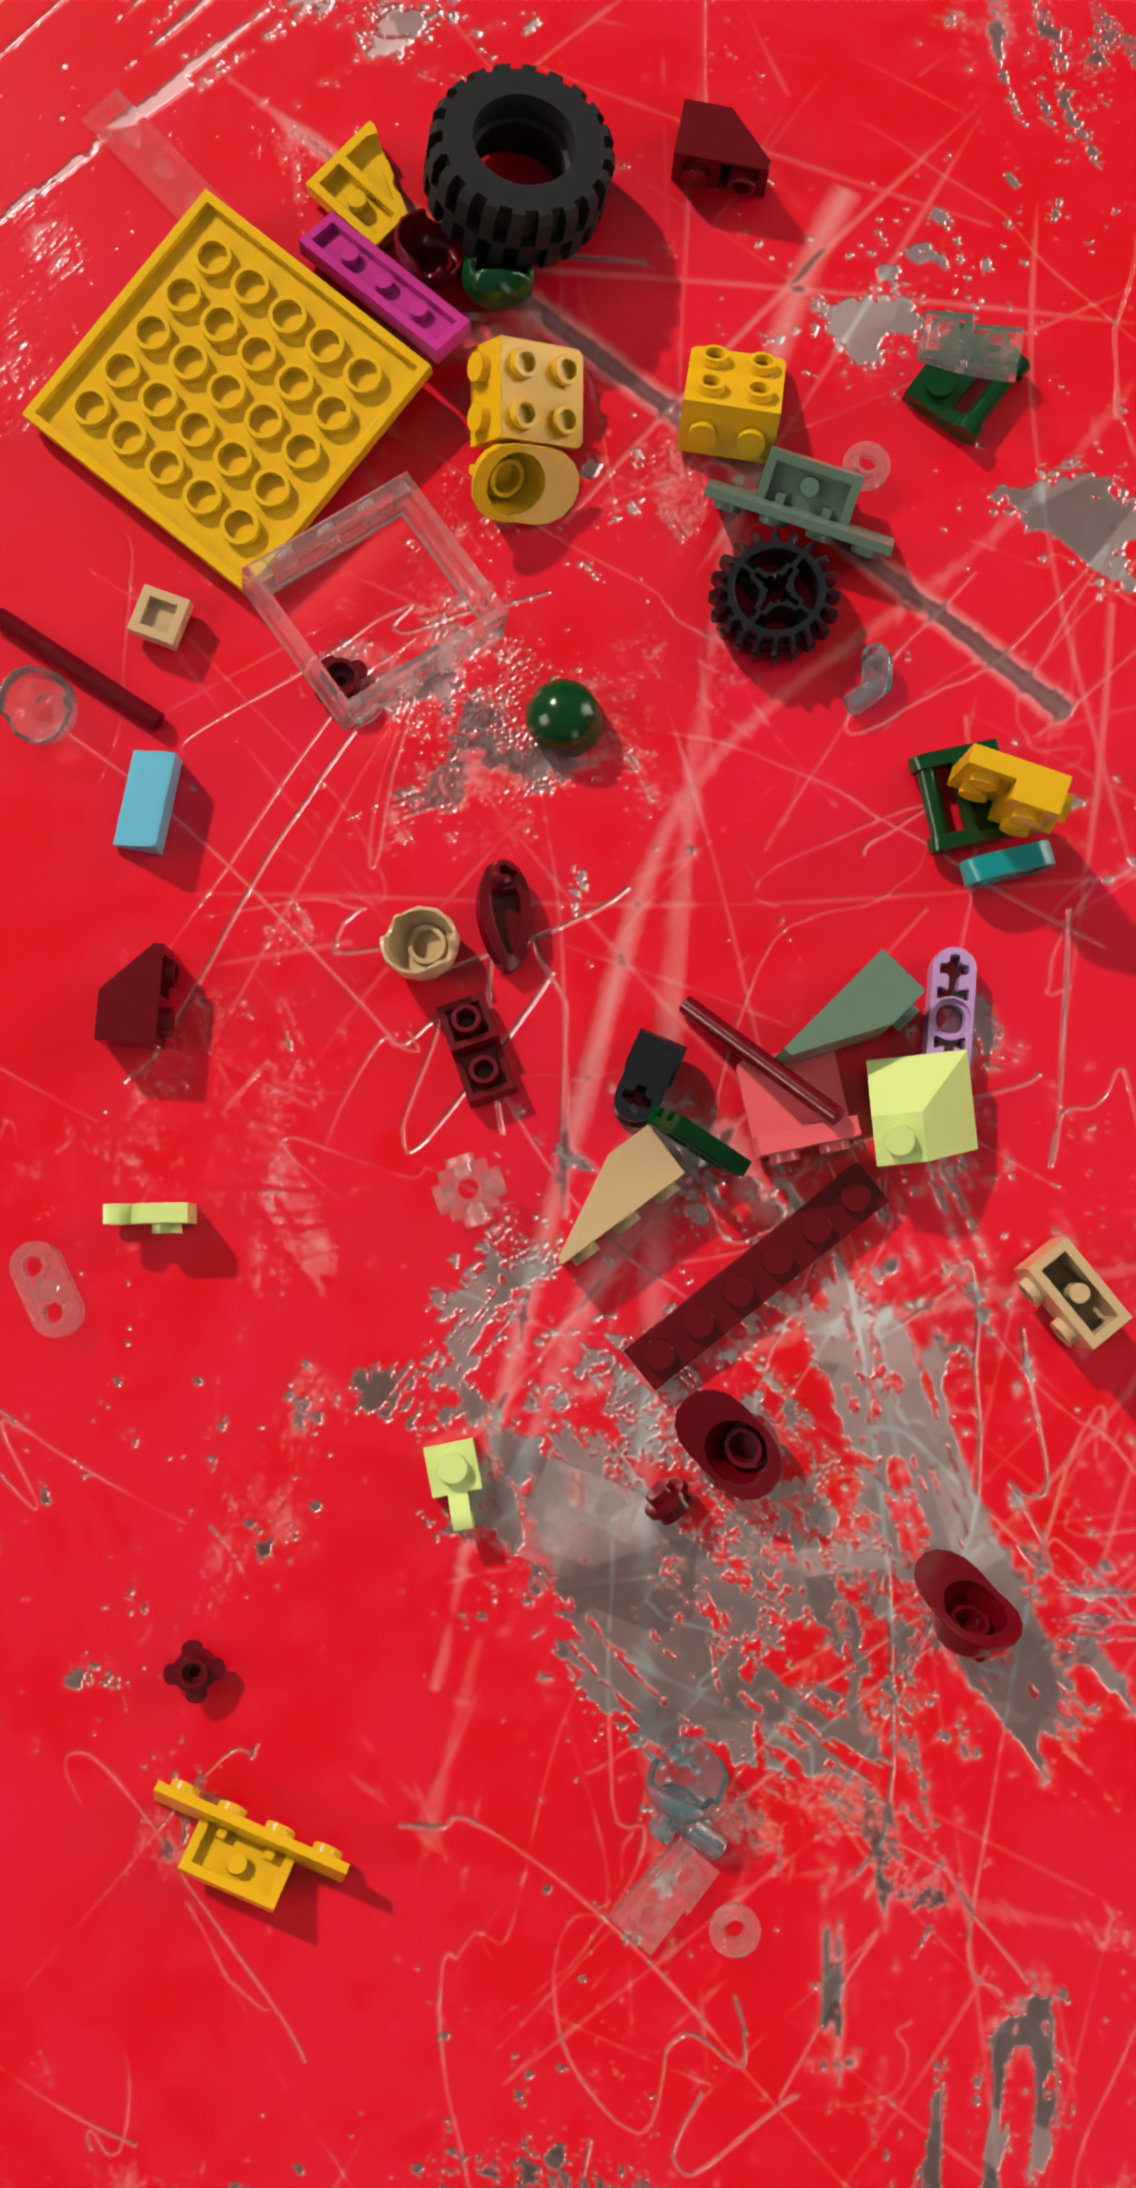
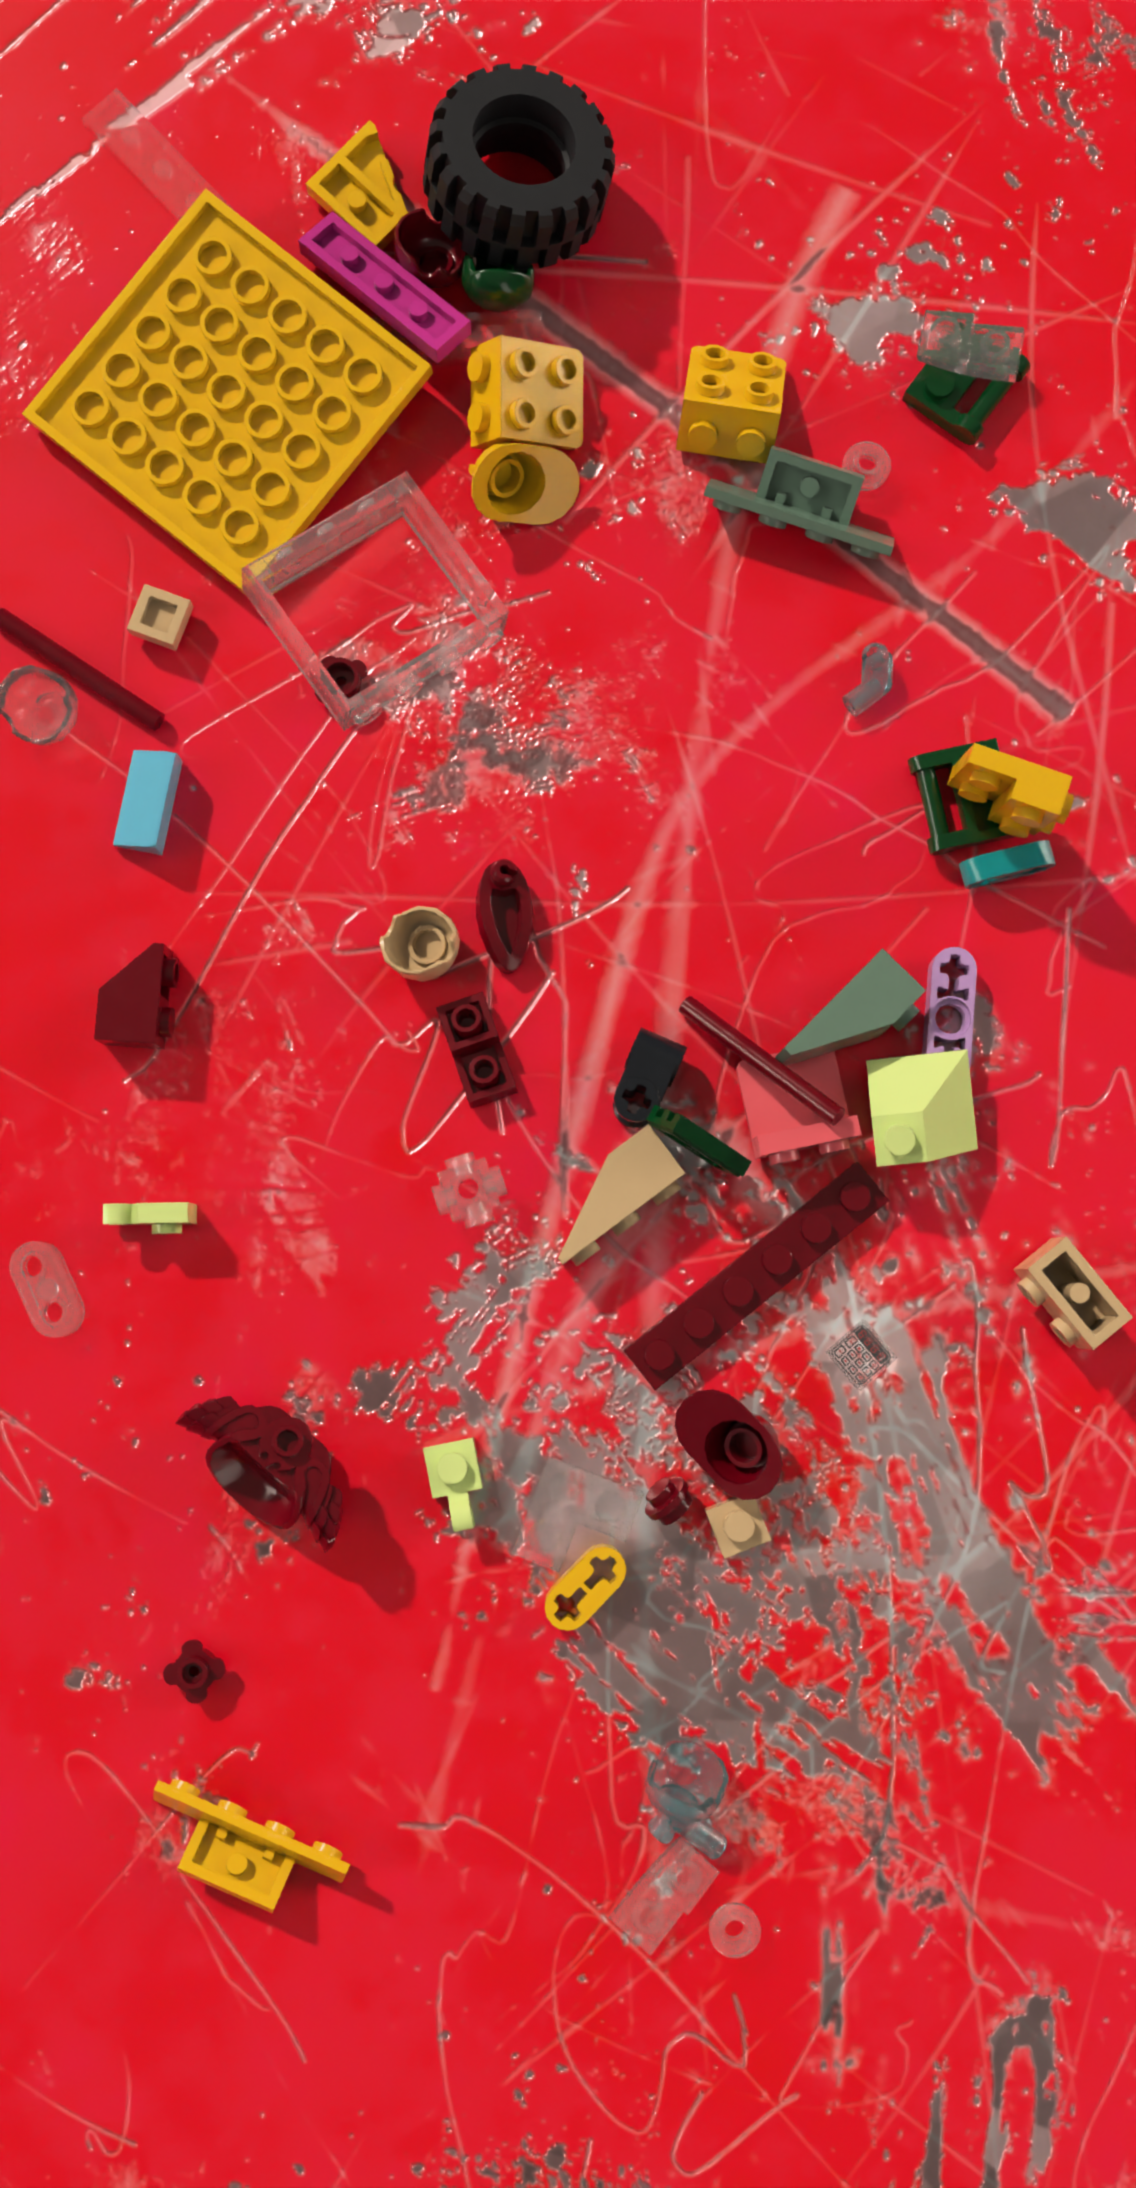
dark green hair [526,679,604,757] -> none
dark red slope [671,99,771,197] -> none
black gear [708,529,841,665] -> none
dark red piece [914,1549,1023,1663] -> none
none -> dark red piece [175,1396,343,1553]
none -> yellow beam [545,1543,626,1631]
none -> tan plate [704,1497,771,1559]
none -> clear tile [825,1319,898,1391]

